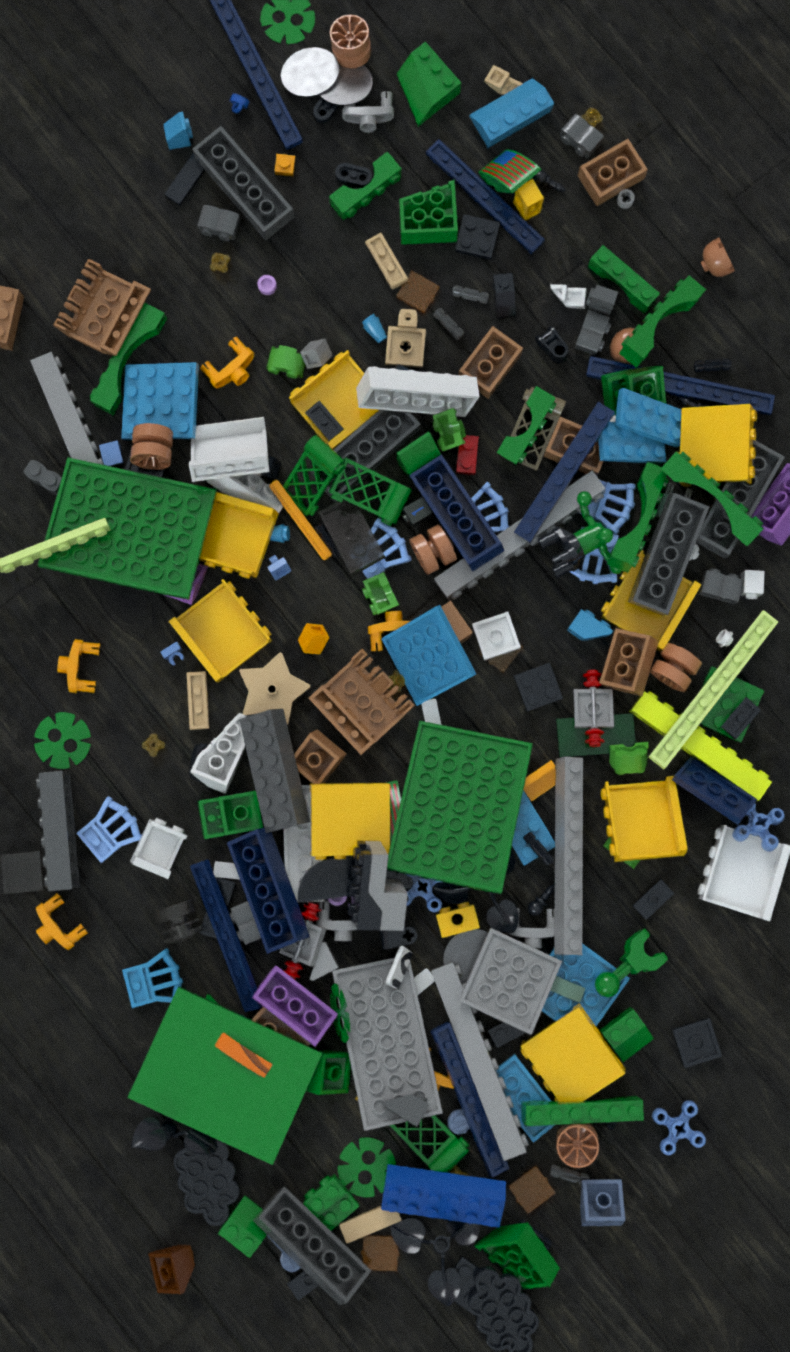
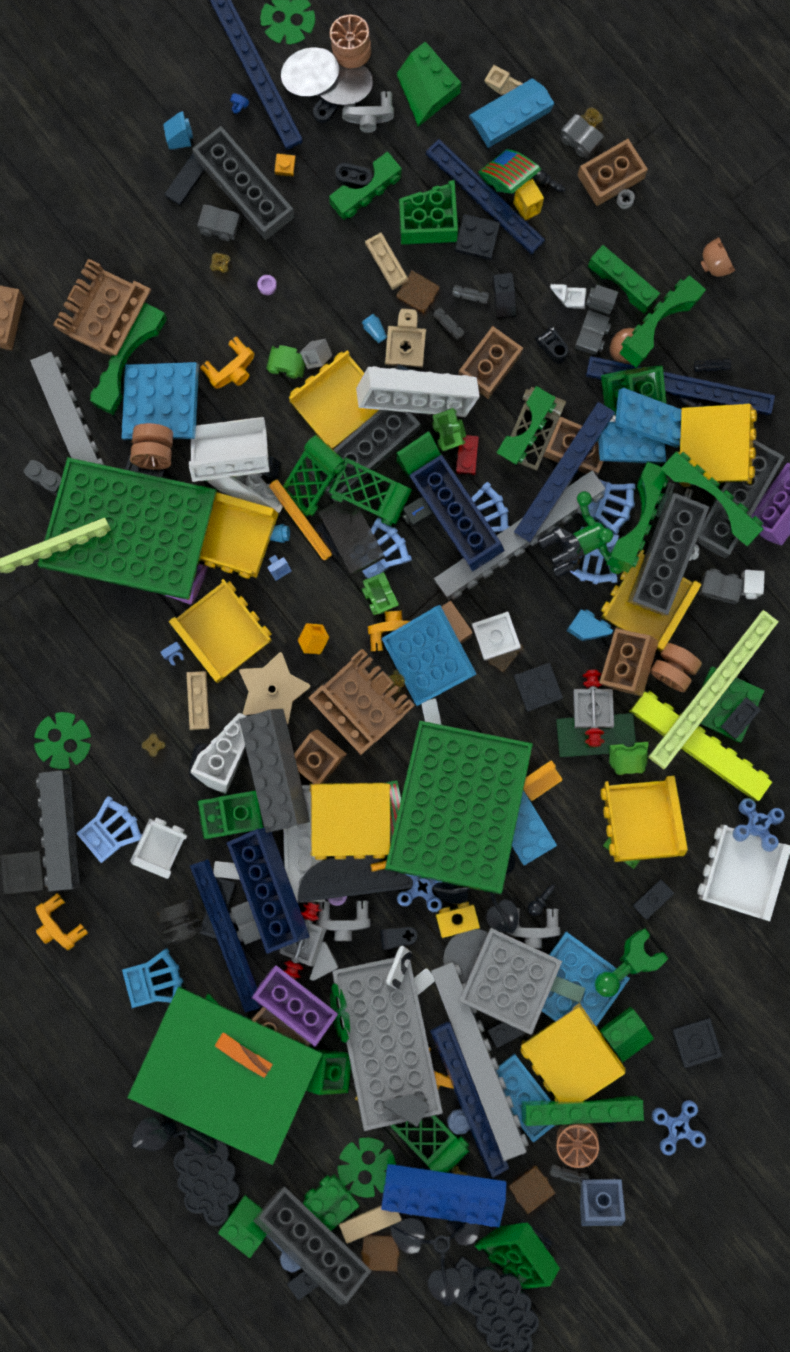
light orange connector [57,639,100,693] -> none
medium blue panel [99,441,123,467] -> none
reddish brown slope [148,1245,195,1294] -> none
black plate [305,400,344,441] -> none
piece [347,841,408,931] -> none
nougat wheel [409,524,457,575] -> none
black axle [523,832,554,866] -> none
light grey brick [554,757,583,955] -> none
dark blue plate [672,756,757,825] -> none
white plate [716,629,733,647] -> none

